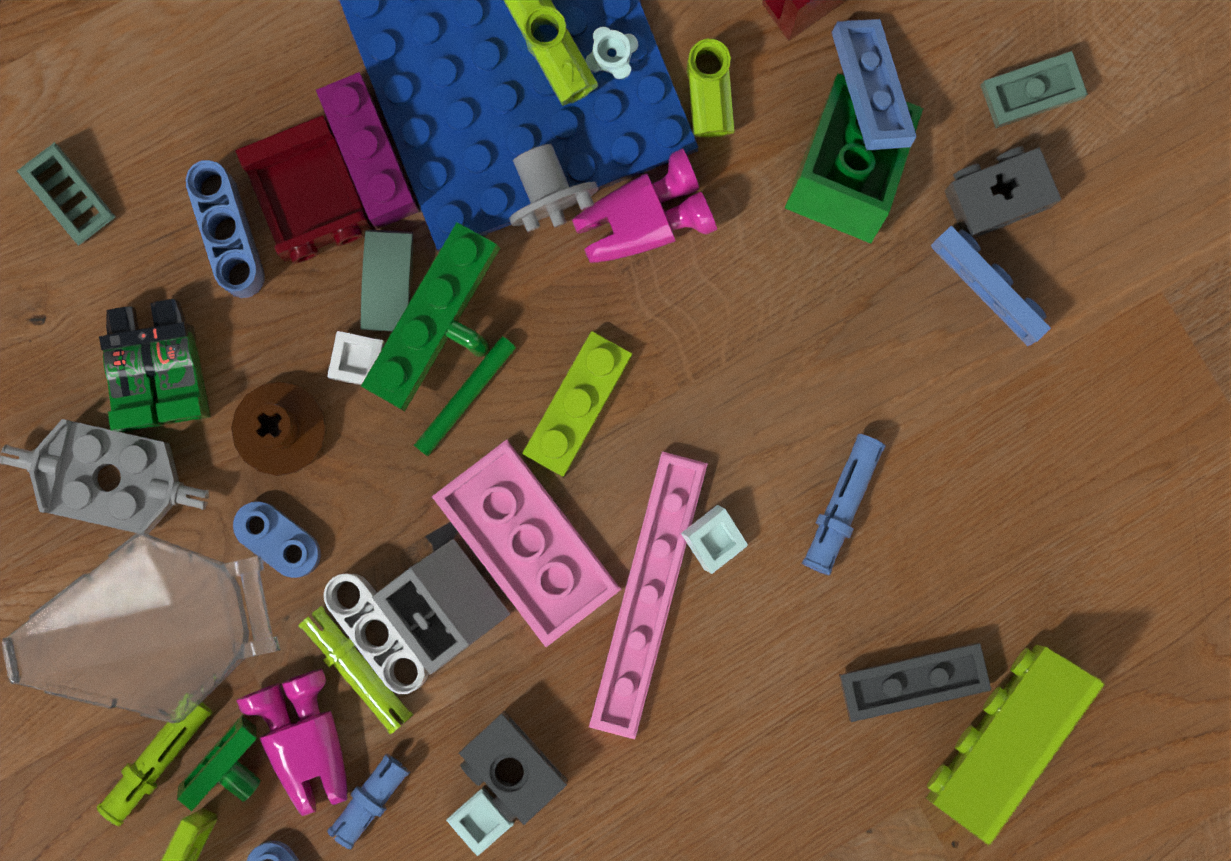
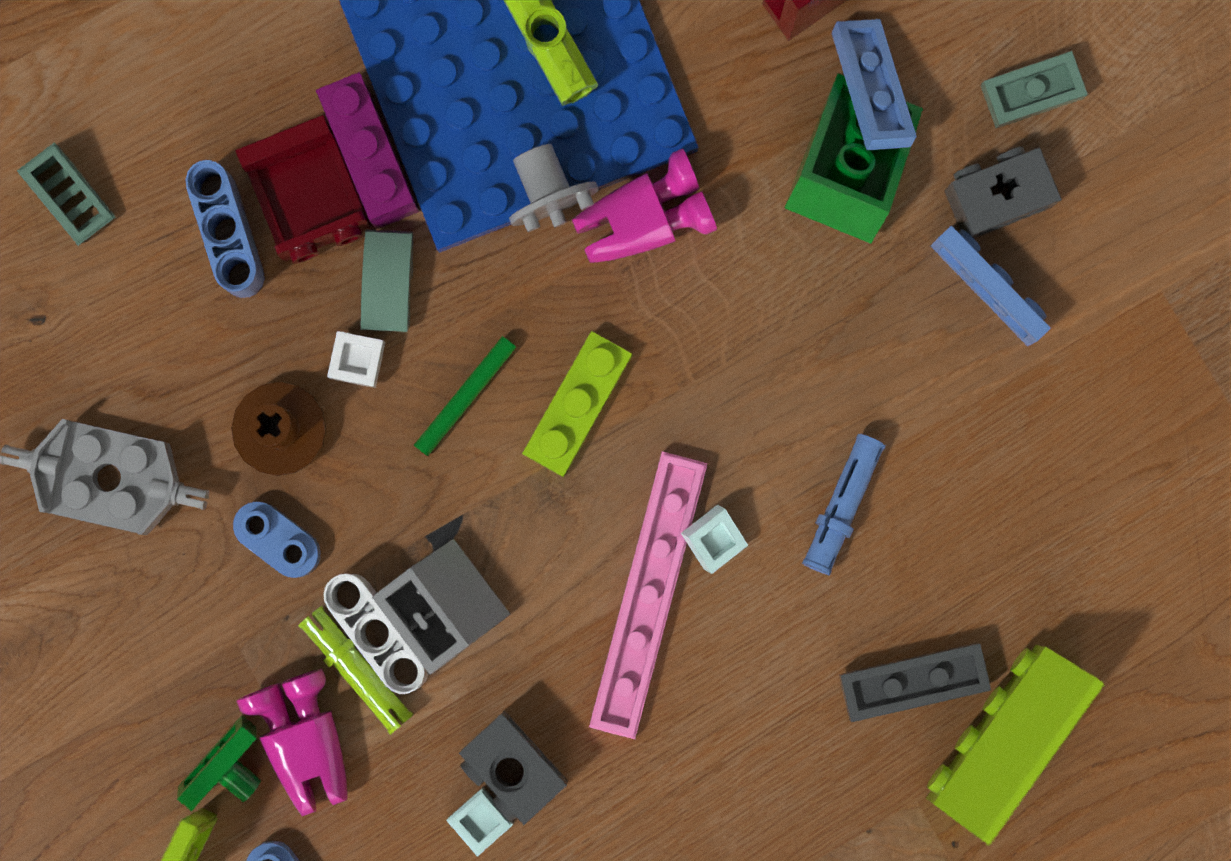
clear windscreen [2,533,281,723] -> none
lime pin [96,694,213,826] -> none
hips [99,299,211,432] -> none
medium blue pin [327,754,410,849] -> none
green plate [361,222,500,412] -> none
bright pink tile [432,440,621,647] -> none
light aqua plate [586,27,638,79] -> none
lime piece [686,38,735,138] -> none

